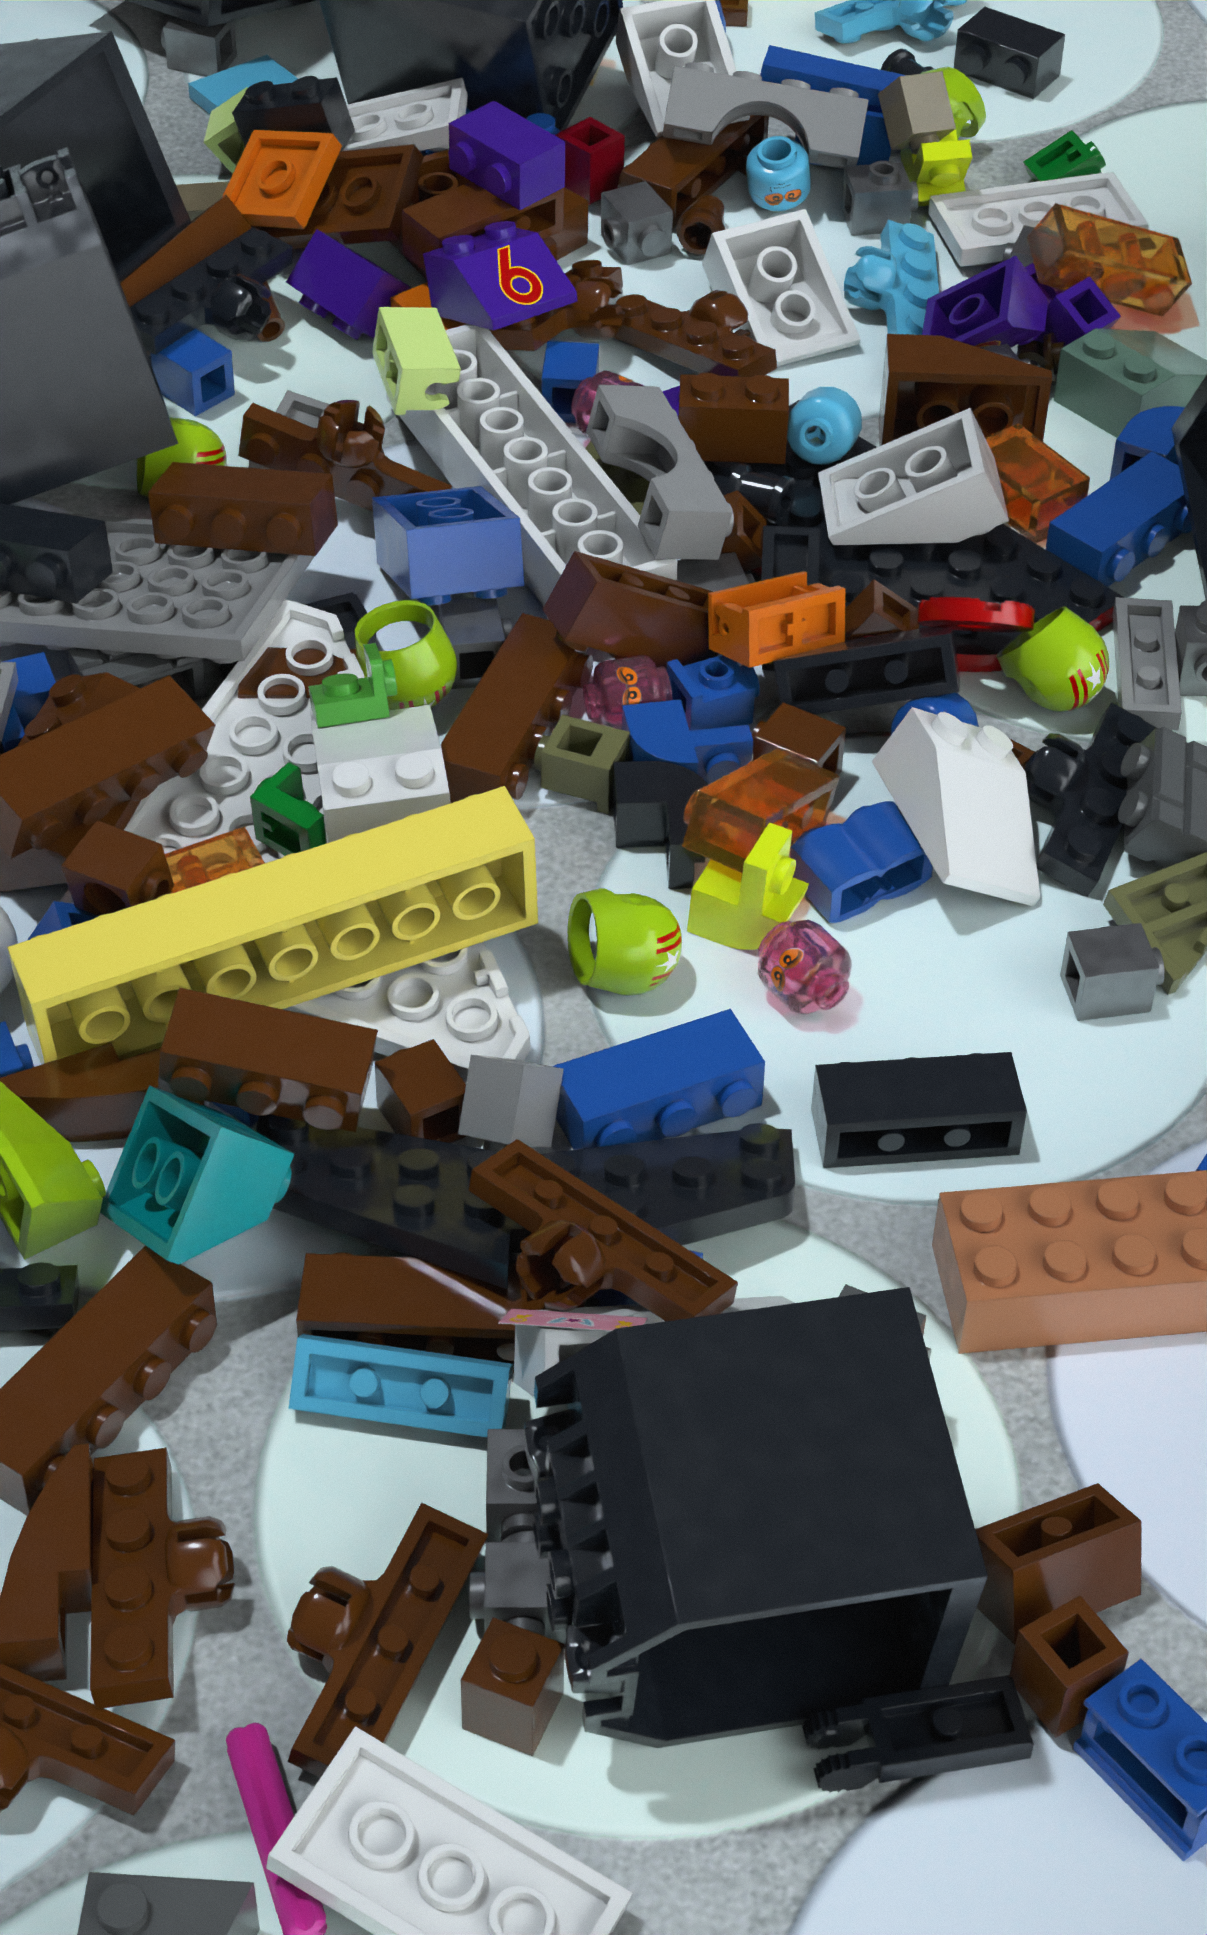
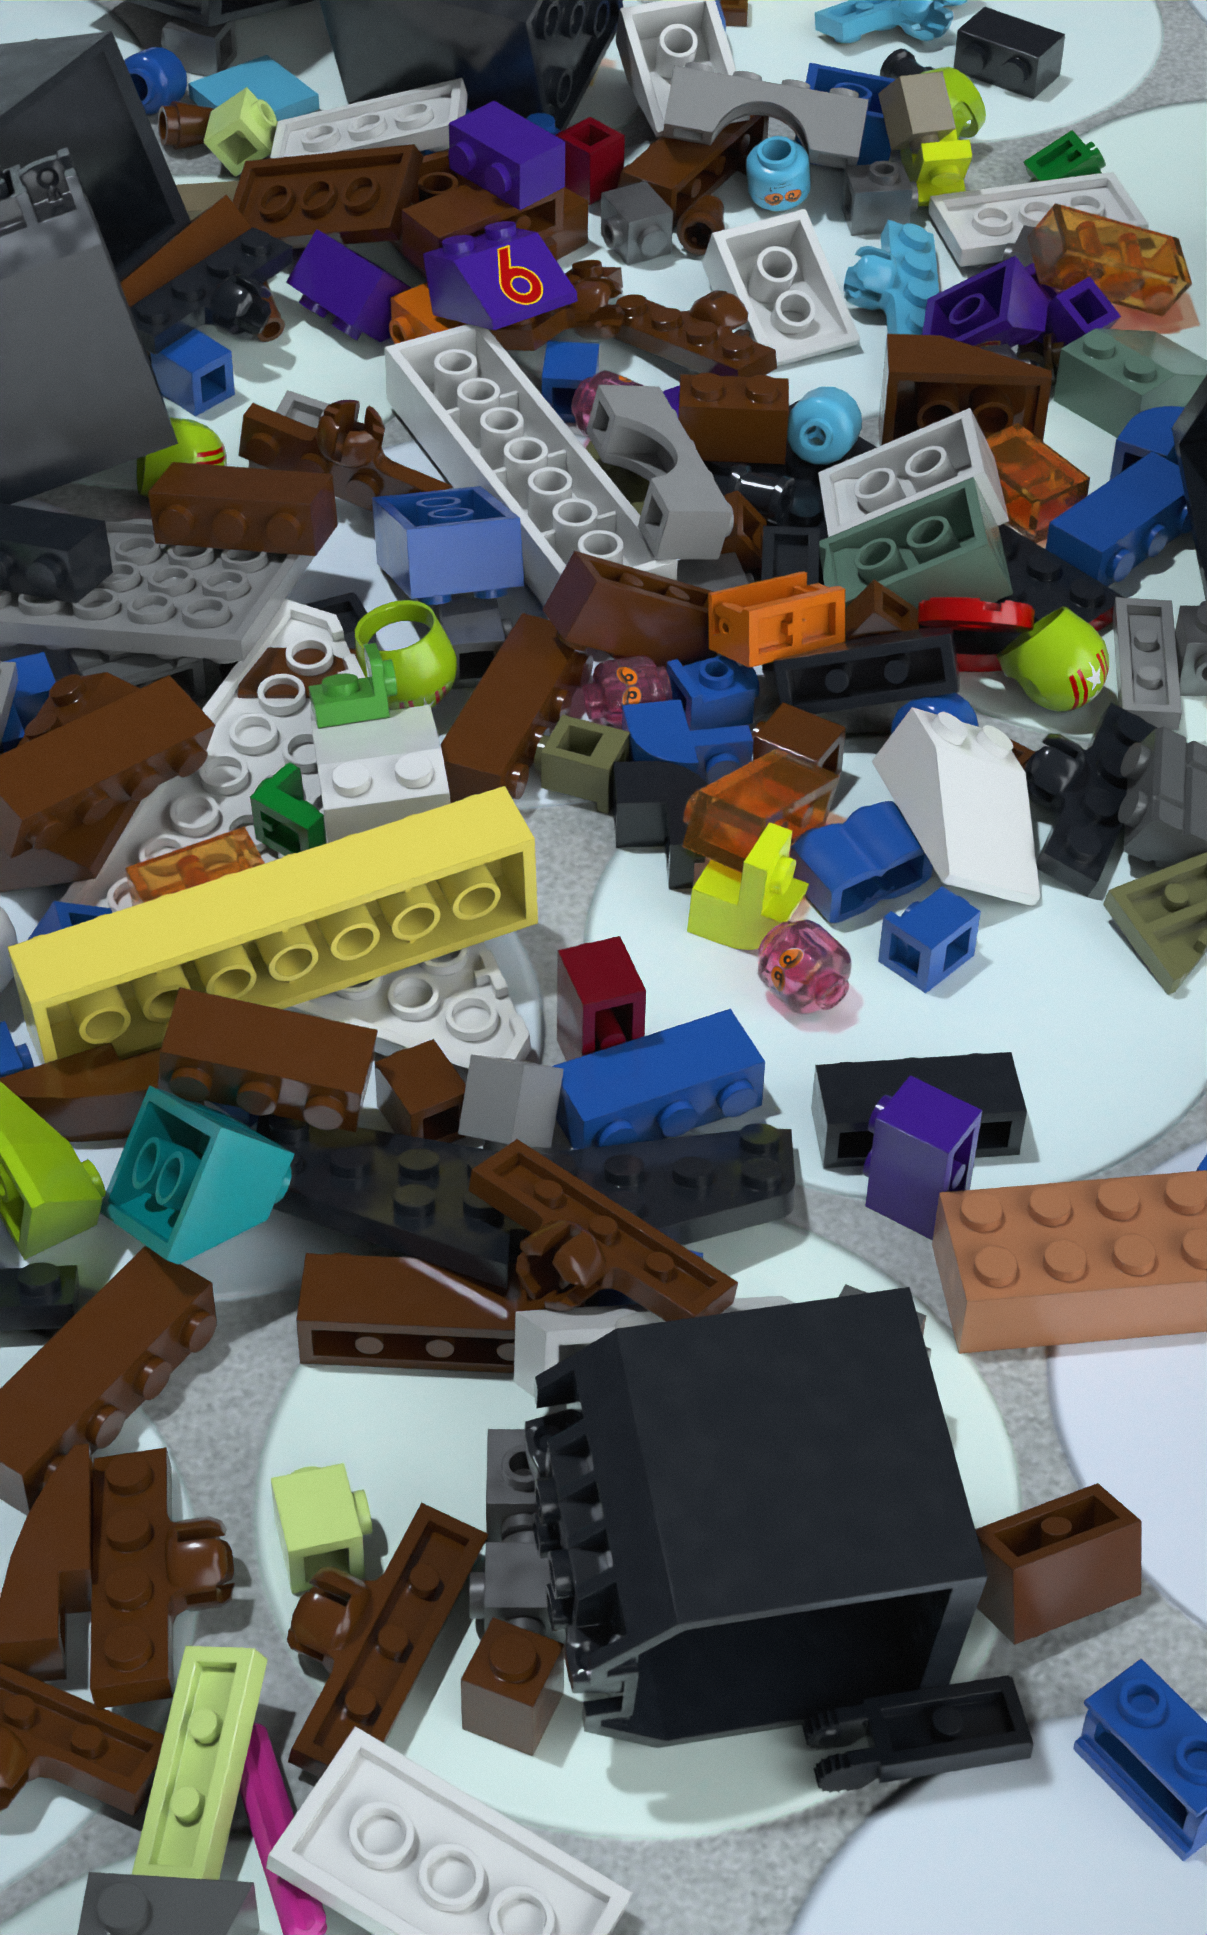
reddish brown brick [61,820,174,916] -> none
orange plate [222,130,342,229] -> none
black brick [232,76,355,152] -> none
medium azure plate [288,1334,514,1437] -> none
yellowish green hinge [372,307,461,415] -> none
bright pink sticker [498,1309,648,1331] -> none
lime helmet [567,888,682,995] -> none
blue tile [760,45,906,108] -> none
reddish brown brick [1009,1595,1129,1738] -> none
flat silver brick [1060,923,1164,1021] -> none
none -> blue head [124,47,187,115]
none -> yellowish green plate [132,1646,268,1880]
none -> reddish brown cone [158,101,215,150]
none -> yellowish green brick [271,1463,372,1594]
none -> dark red brick [557,936,646,1061]
none -> sand green slope [819,477,1013,608]
none -> dark purple brick [863,1075,982,1240]
none -> blue brick [878,886,981,994]

